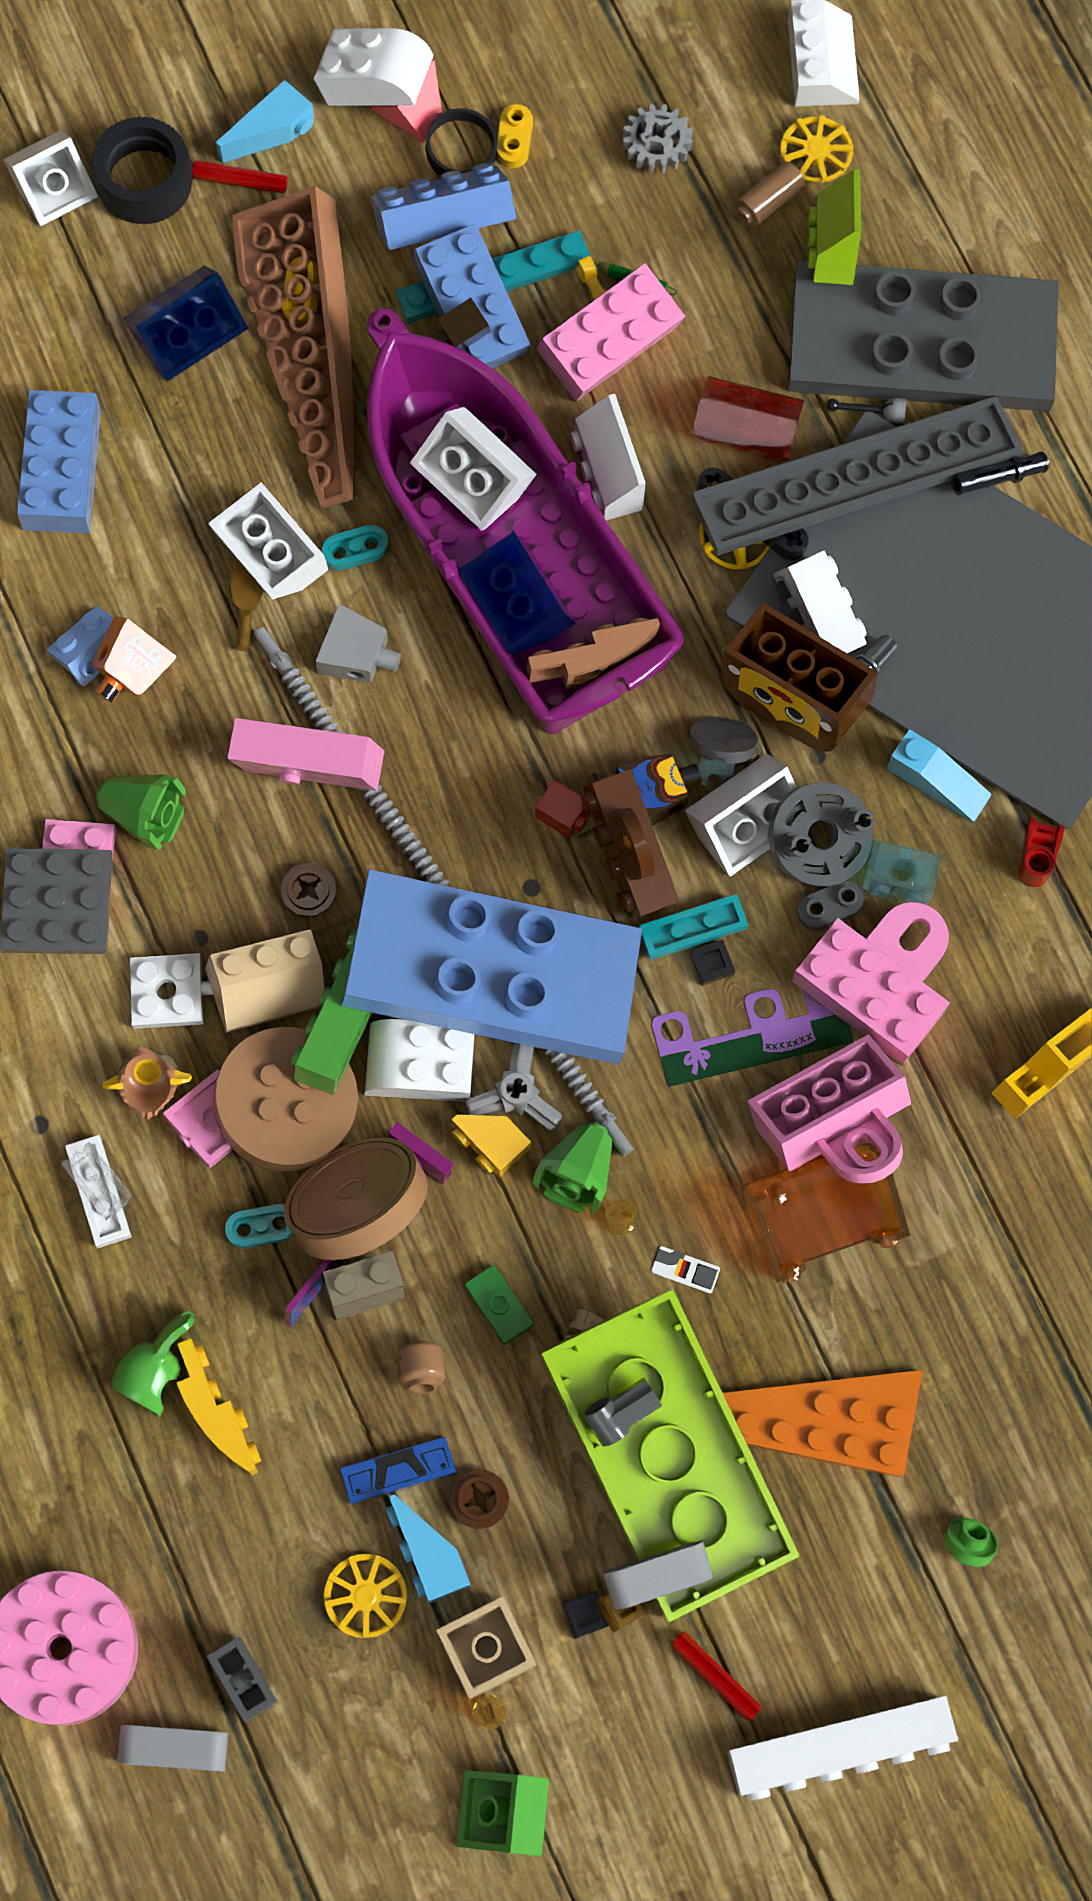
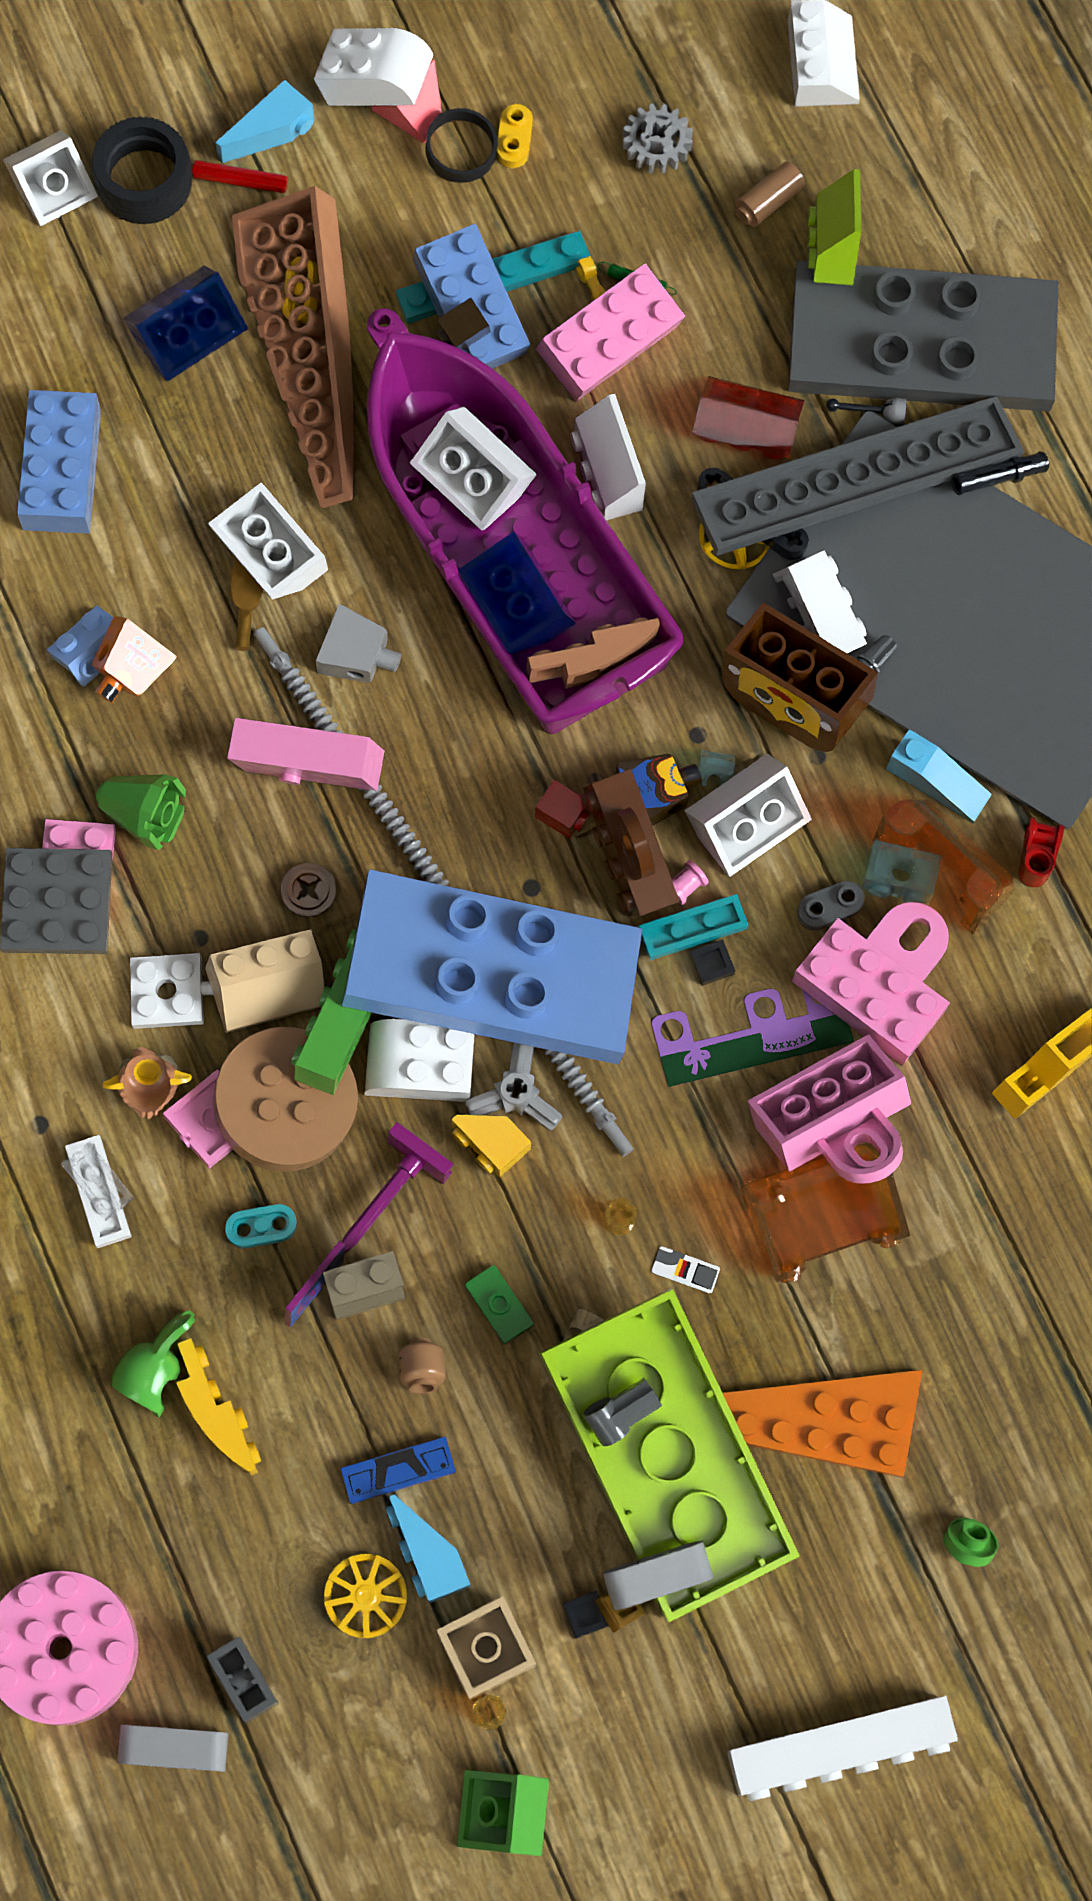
medium nougat brick [284,1137,428,1260] -> none
teal plate [322,525,388,571] -> none
medium blue brick [370,163,517,250] -> none
reddish brown gear [450,1470,509,1529] -> none
bright green cone [532,1122,612,1214] -> none
red axle [671,1632,761,1721] -> none
flat silver tile [689,717,758,764] -> none
dark grey piece [768,782,876,886] -> none
yellow wheel [781,115,854,183] -> none
none -> bright pink bush [672,860,709,905]
none -> clear orange windscreen [872,798,1014,935]

